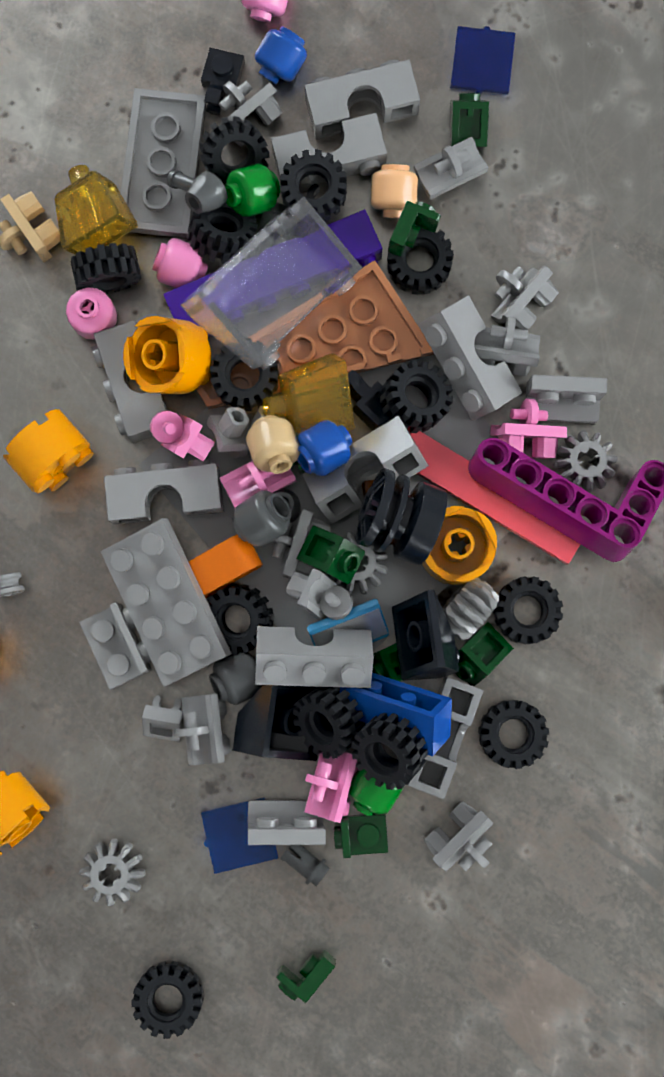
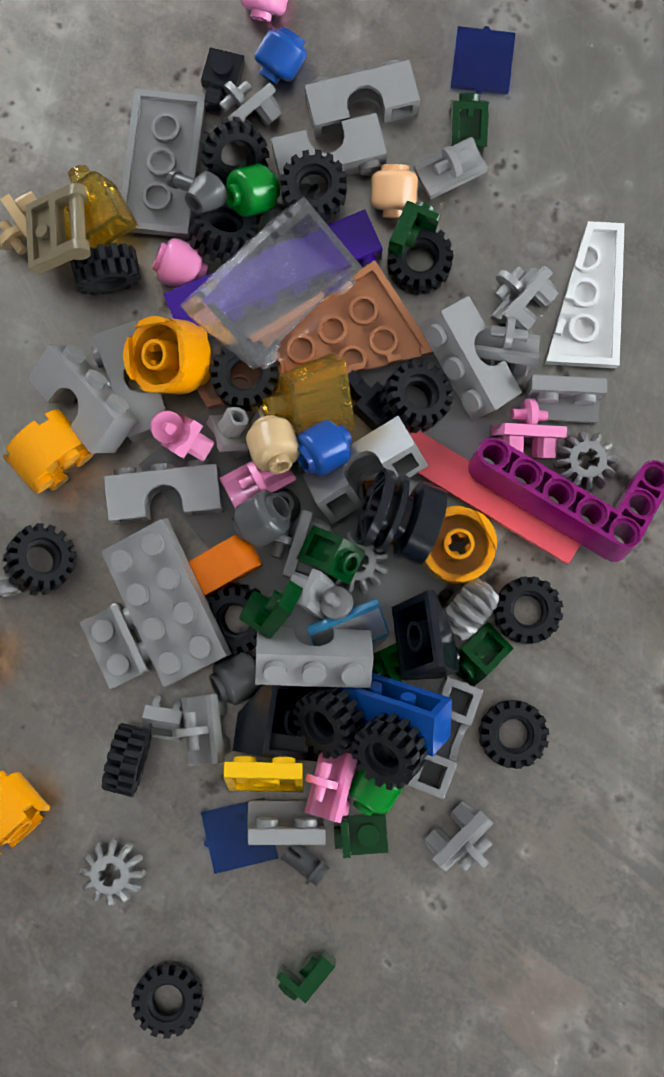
bright pink head [66,287,117,340] -> none
none -> black tyre [3,523,77,596]
none -> dark tan plate [25,183,91,275]
none -> light grey arch [27,344,138,453]
none -> black tyre [101,723,151,797]
none -> yellow plate [224,756,304,793]
none -> dark green bracket [239,580,303,639]
none -> white wing [544,221,625,368]

